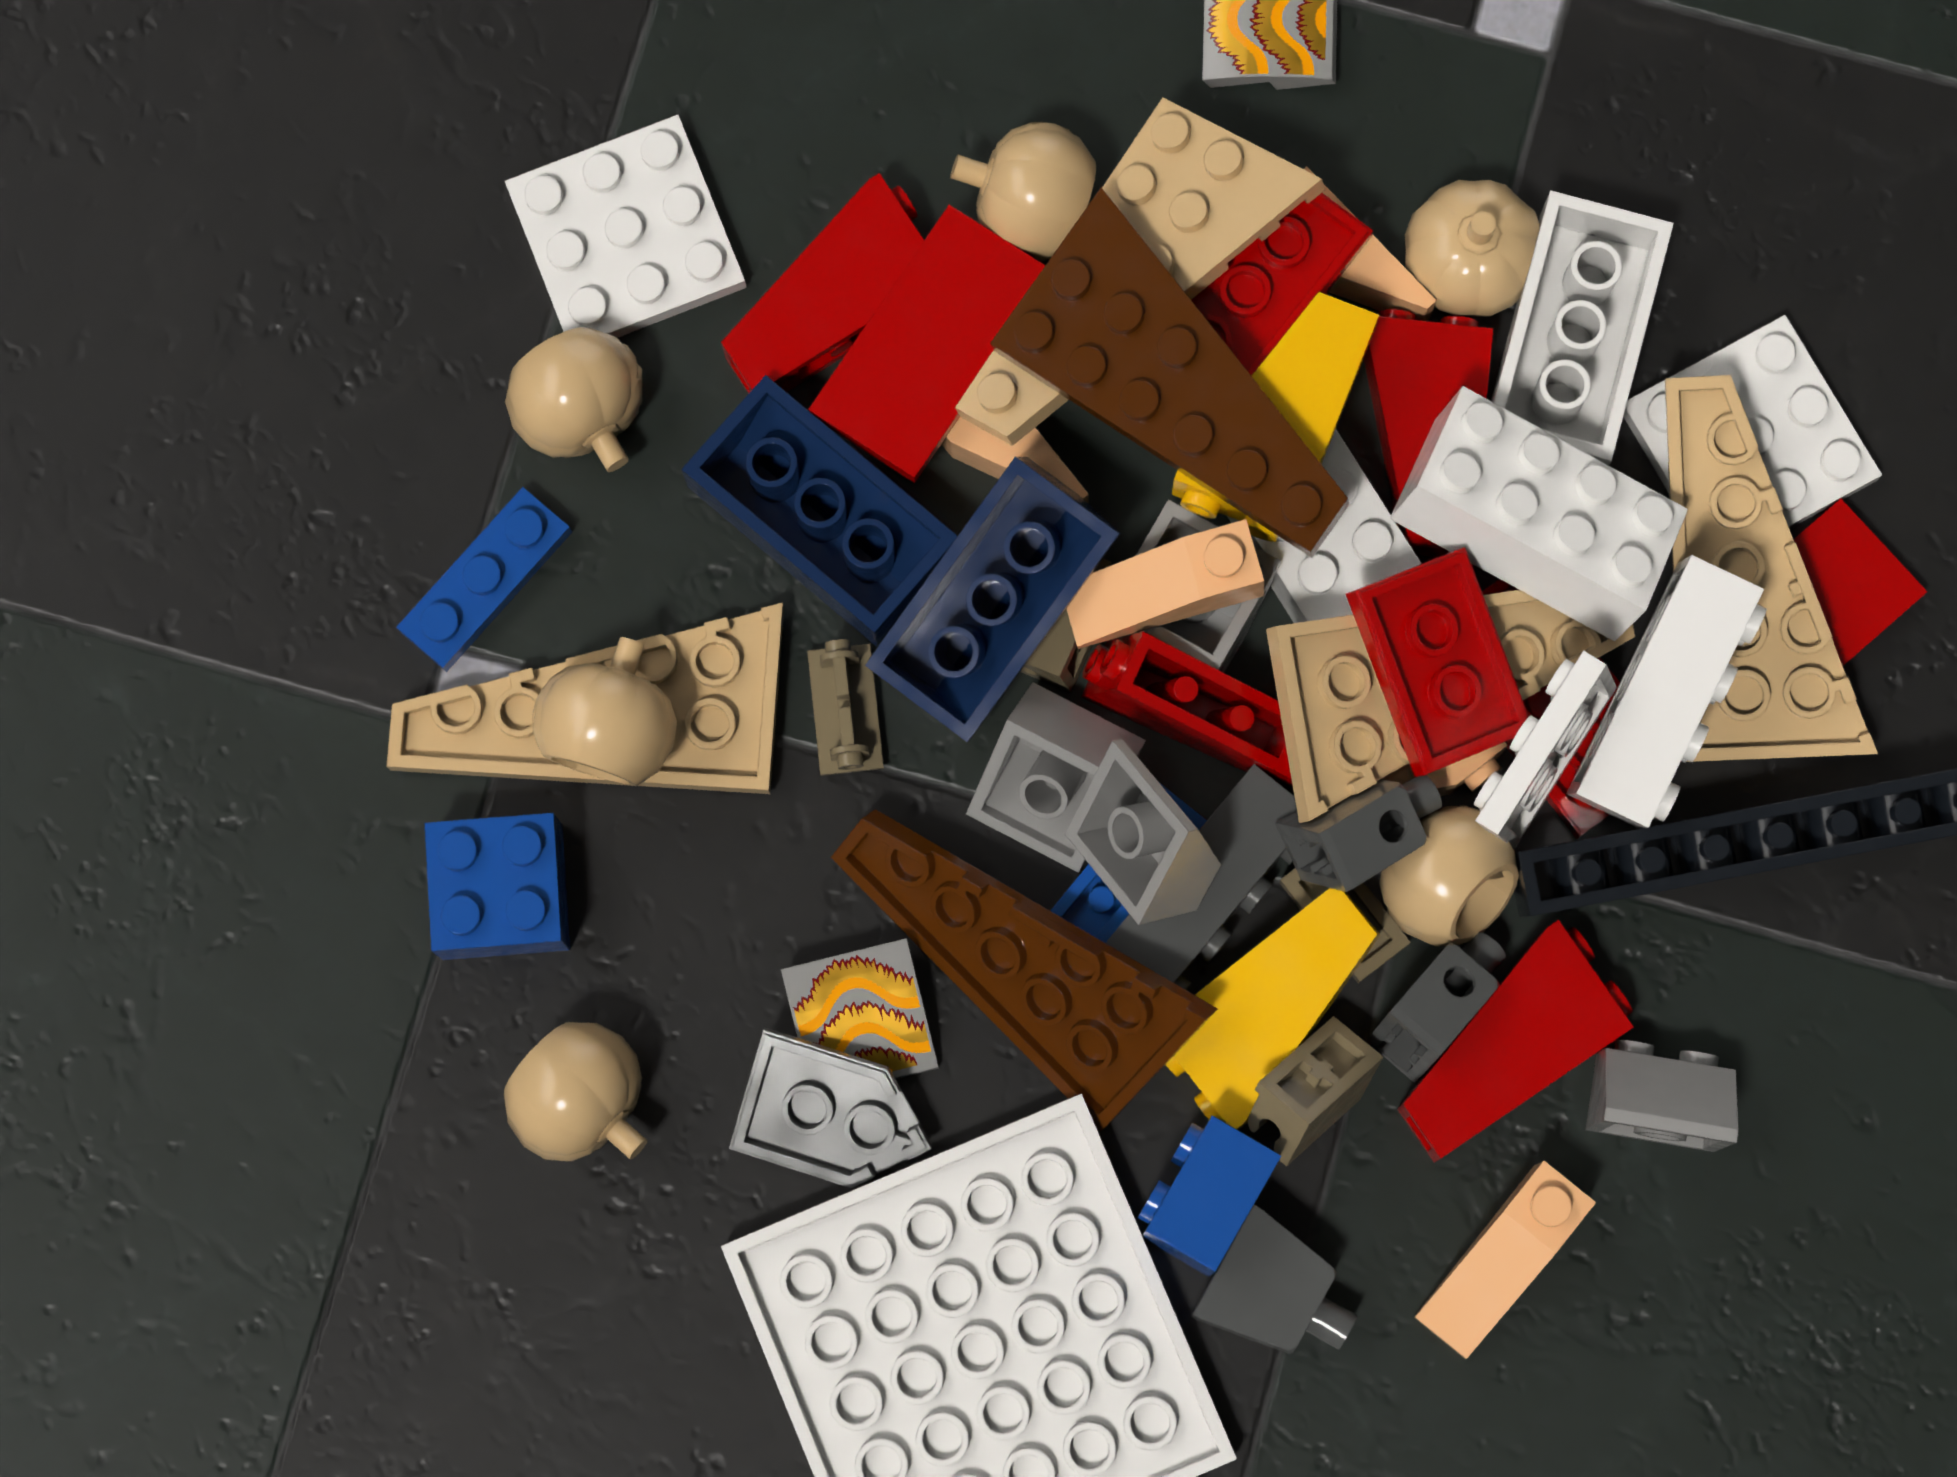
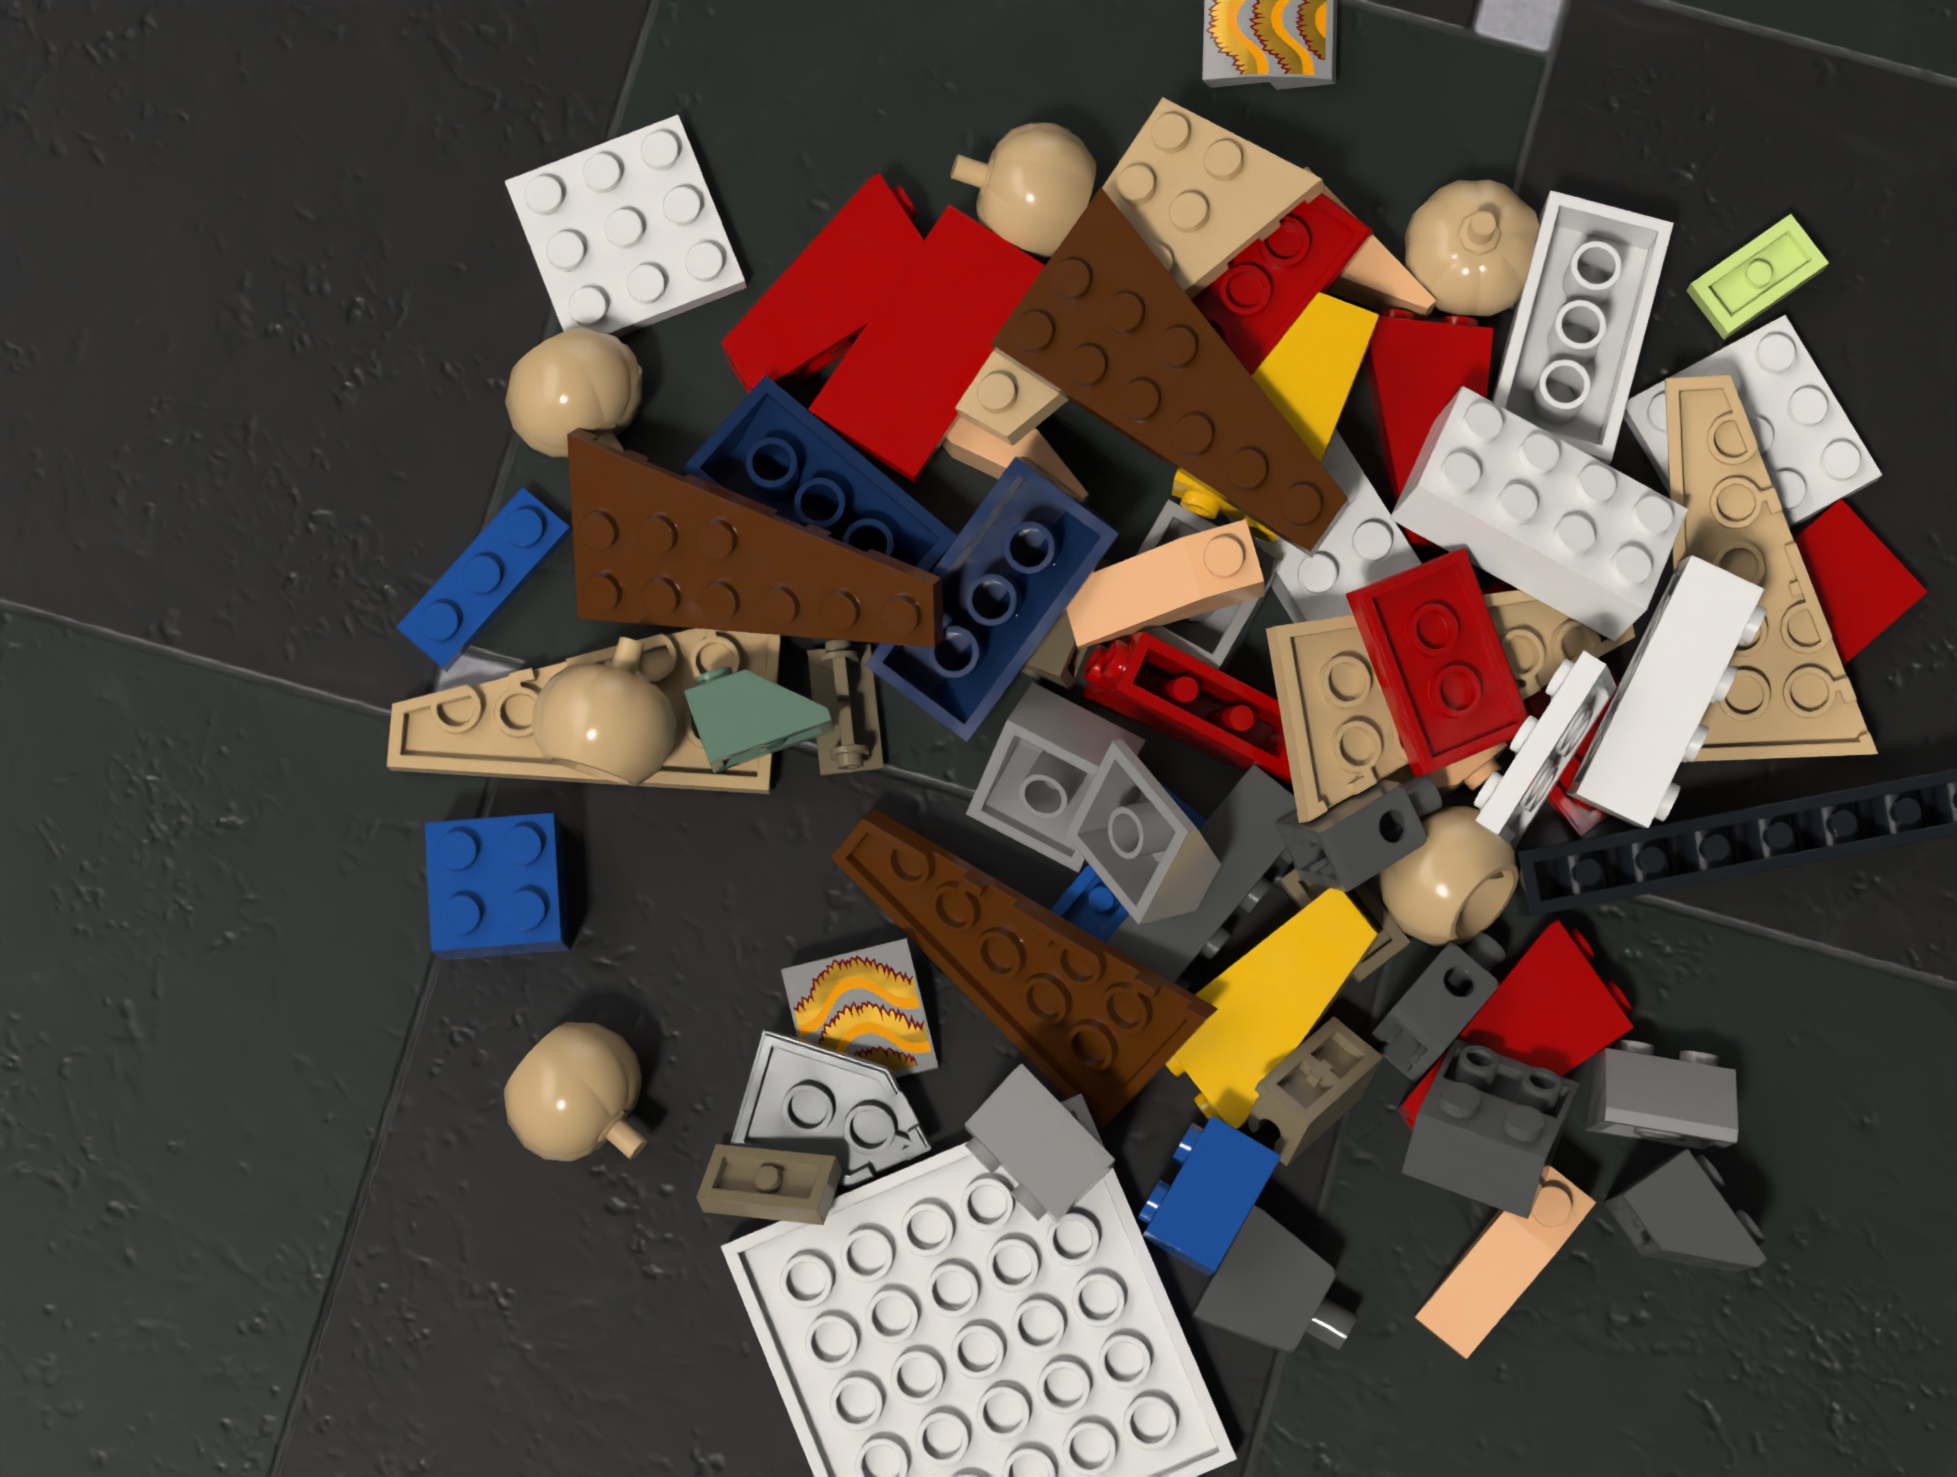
none -> reddish brown wing [567,428,943,648]
none -> sand green slope [684,667,835,773]
none -> dark tan plate [696,1144,842,1225]
none -> light grey slope [965,1063,1115,1223]
none -> dark grey slope [1402,1039,1580,1219]
none -> dark grey slope [1604,1149,1768,1272]
none -> yellowish green plate [1686,214,1829,340]

